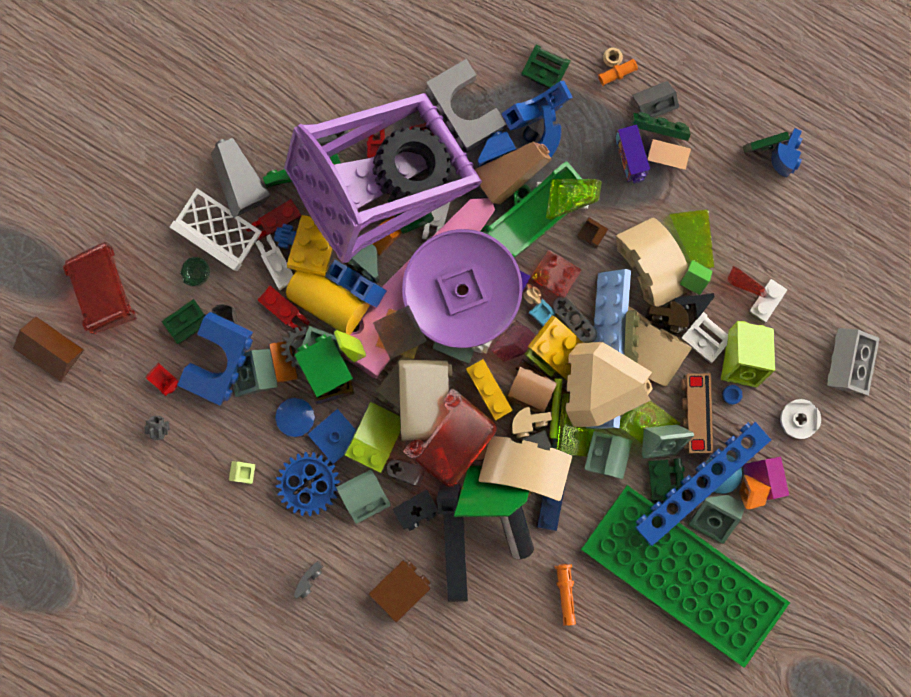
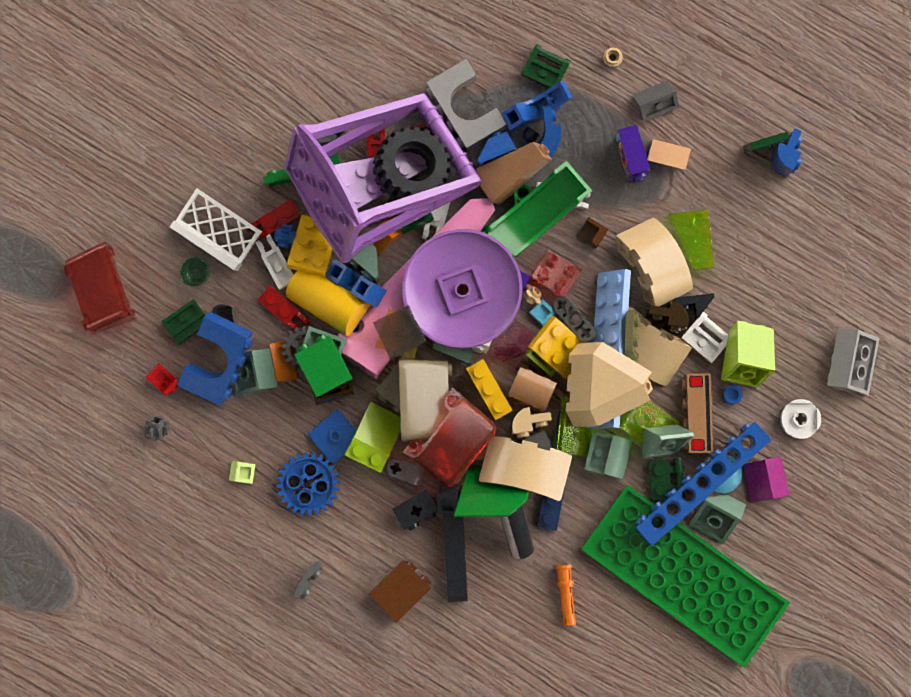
reddish brown slope [13,316,84,382] -> none
slope [211,138,271,218] -> none
blue dish [275,398,315,437] -> none
lime slope [334,330,366,362] -> none
sand green brick [336,469,391,524] -> none
clear neon green wing [546,179,602,219] -> none
lime bar [549,378,563,438] -> none
orange pin [598,59,638,86] -> none
dark green plate [631,112,691,141] -> none
bright green panel [680,260,713,295] -> none
clear red slope [728,266,768,298] -> none
orange slope [739,475,771,509] -> none
white plate [749,279,787,323] -> none

